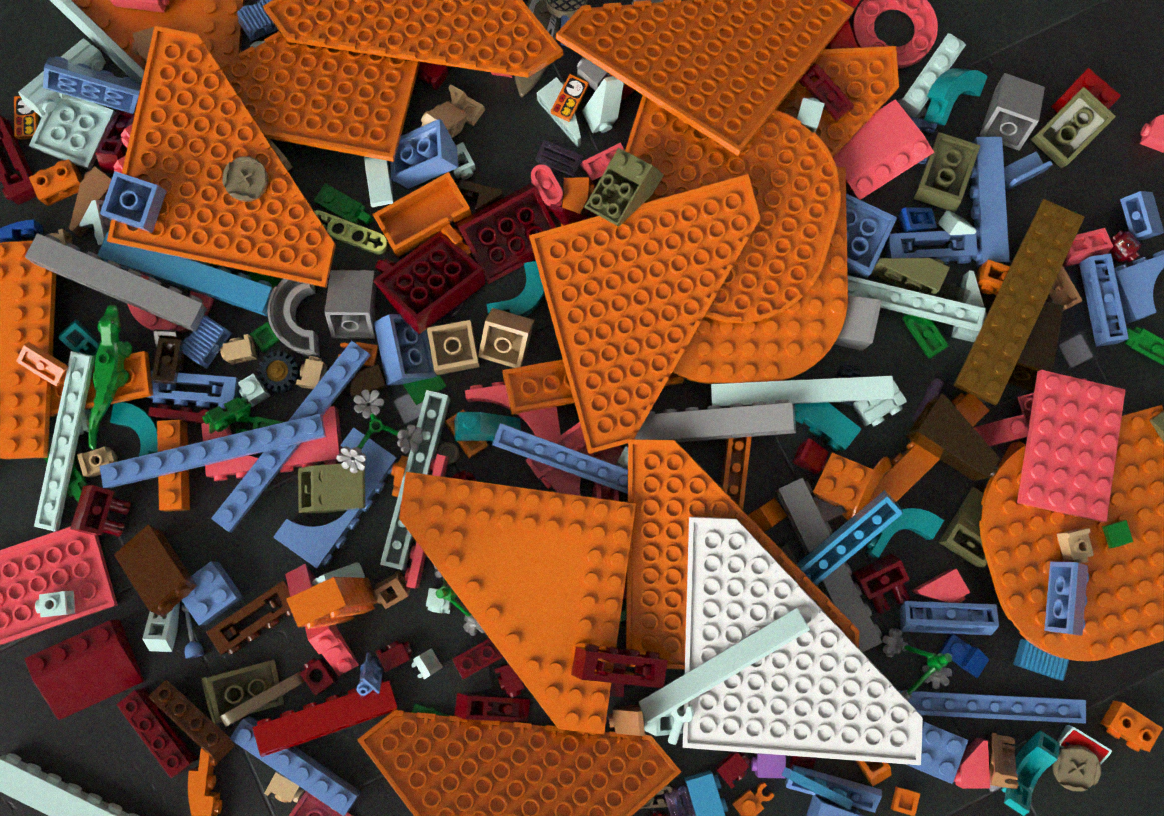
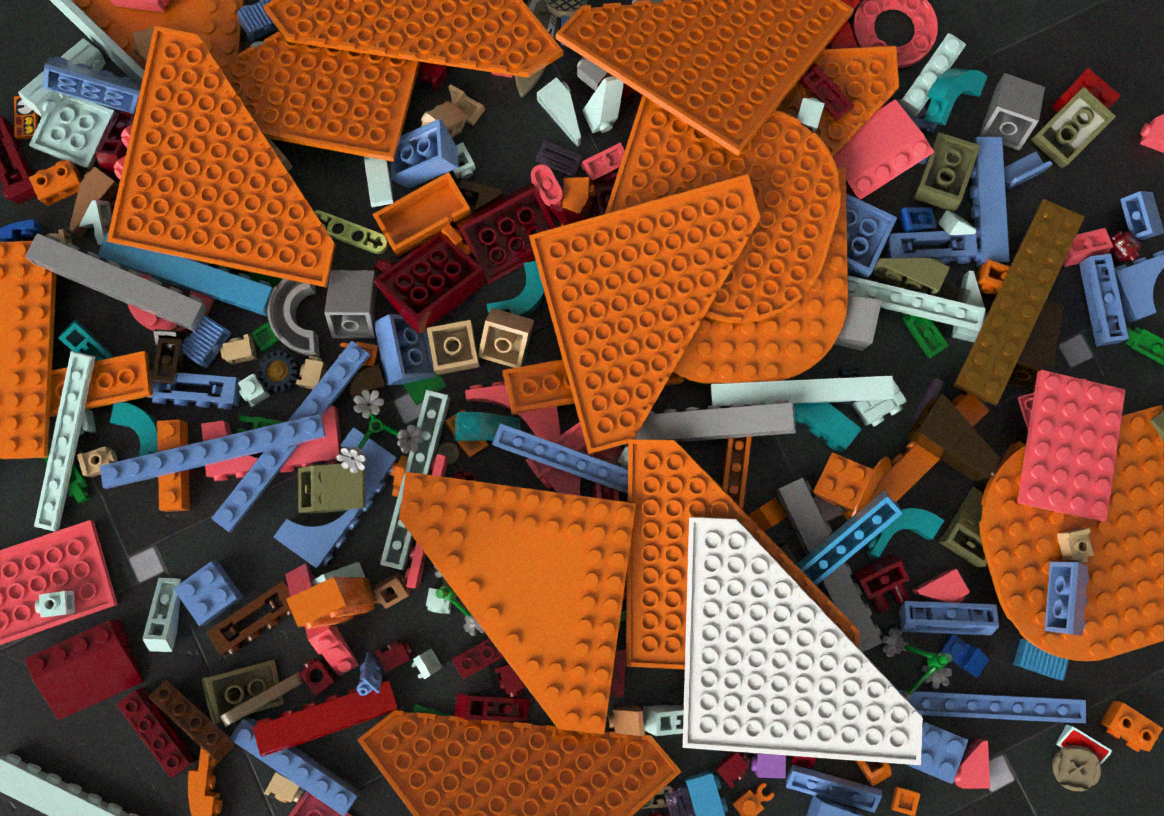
orange plate [16,342,69,386] -> none
dark red brick [70,485,131,537] -> none
green animal [89,305,132,450] -> none
medium blue brick [100,171,166,233] -> none
reddish brown brick [114,524,197,617] -> none
dark red plate [148,404,208,424] -> none
hinge [182,605,204,659] -> none
green hinge [202,397,251,434] -> none
dark tan tile [222,156,268,202] -> none
green hinge [314,183,373,227] -> none
tile [551,74,589,122] -> none
dark red brick [571,644,668,688] -> none
olive slope [584,148,664,227] -> none
light aqua tile [639,608,810,724] -> none
light aqua bar [668,705,694,745] -> none
dark azure plate [781,766,854,810] -> none
dark red slope [791,438,829,474] -> none
coral slope [974,415,1028,446] -> none
medium nougat hinge [988,733,1018,789] -> none
teal arch [1001,730,1060,816] -> none
medium nougat hinge [1046,265,1083,311] -> none
green tile [1102,520,1133,548] -> none

